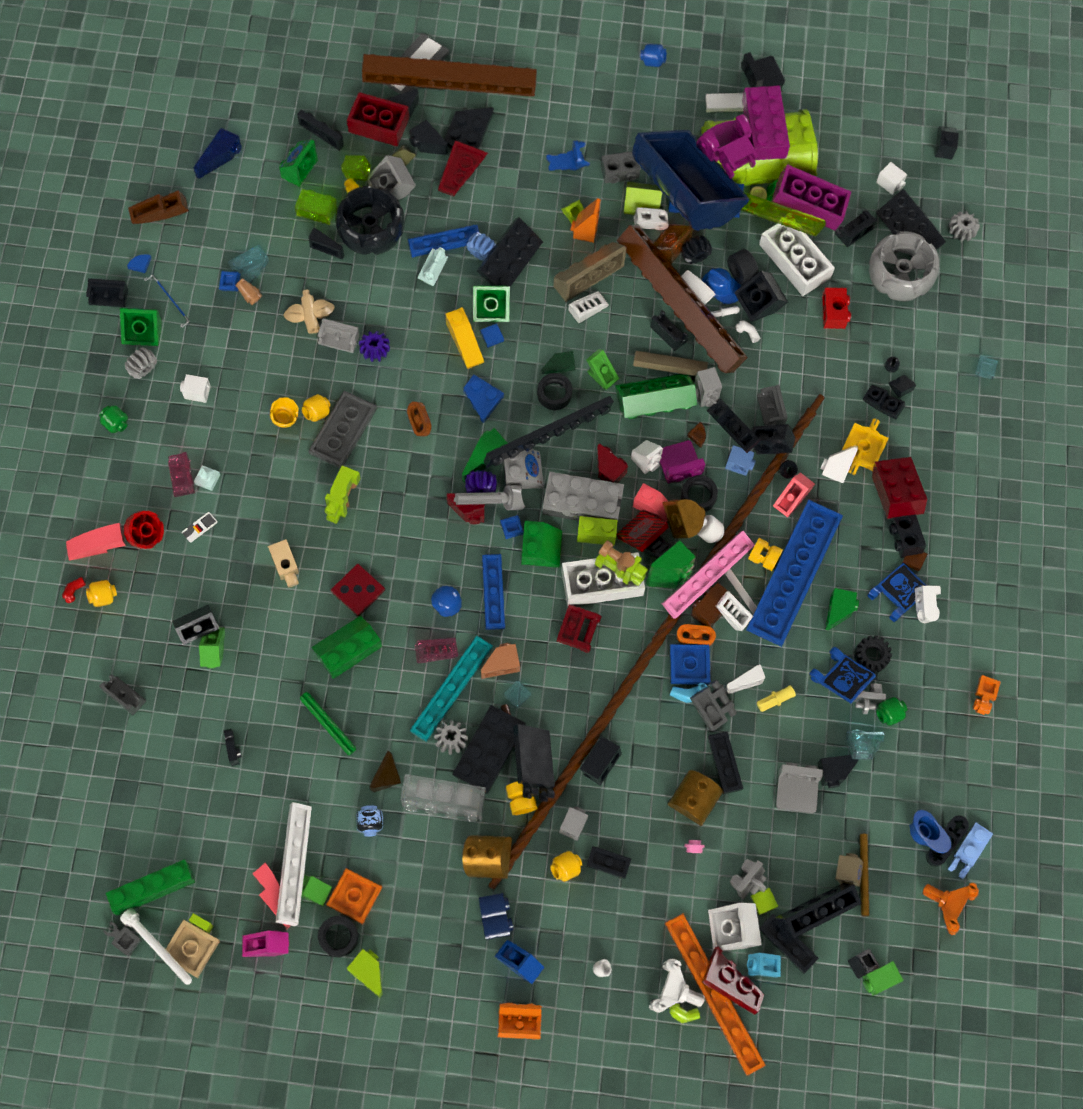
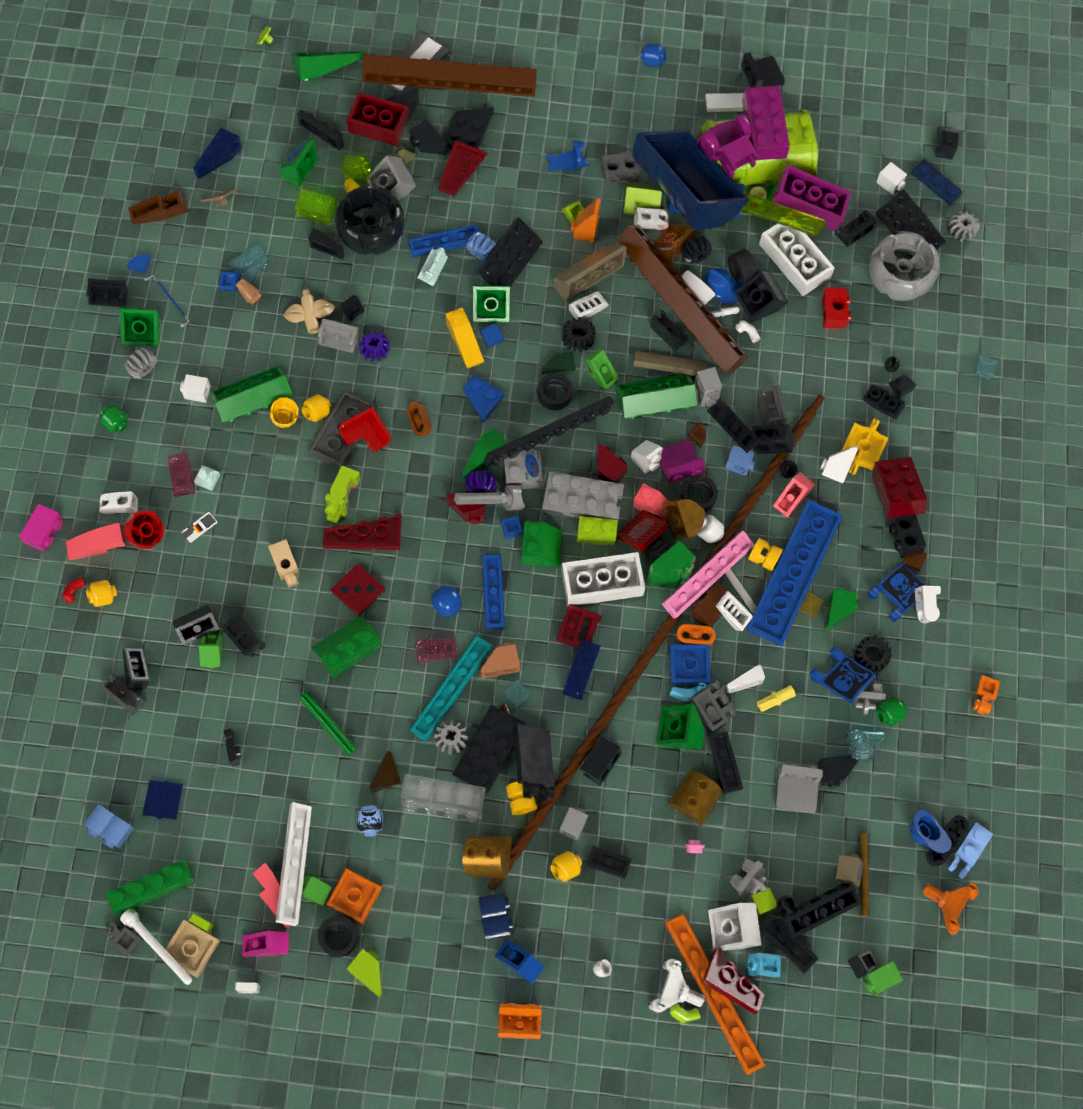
hips [595,540,648,586] -> none
none -> dark pink brick [19,504,63,552]
none -> medium blue brick [83,804,134,849]
none -> white leg [99,491,138,515]
none -> black slope [122,648,150,689]
none -> clear blue piece [142,780,183,820]
none -> dark tan piece [201,188,238,208]
none -> green slope [210,365,293,423]
none -> black hinge [221,614,266,657]
none -> white tile [235,982,260,994]
none -> lime plant [256,26,274,45]
none -> green wedge [291,51,366,81]
none -> dark red wing [323,514,402,550]
none -> red panel [337,407,392,453]
none -> black tile [340,295,364,321]
none -> black tyre [562,317,596,352]
none -> clear blue slope [563,639,601,701]
none -> green slope [656,704,705,750]
none -> black plate [776,895,797,914]
none -> clear yellow tile [799,592,824,618]
none -> dark blue plate [911,159,963,206]

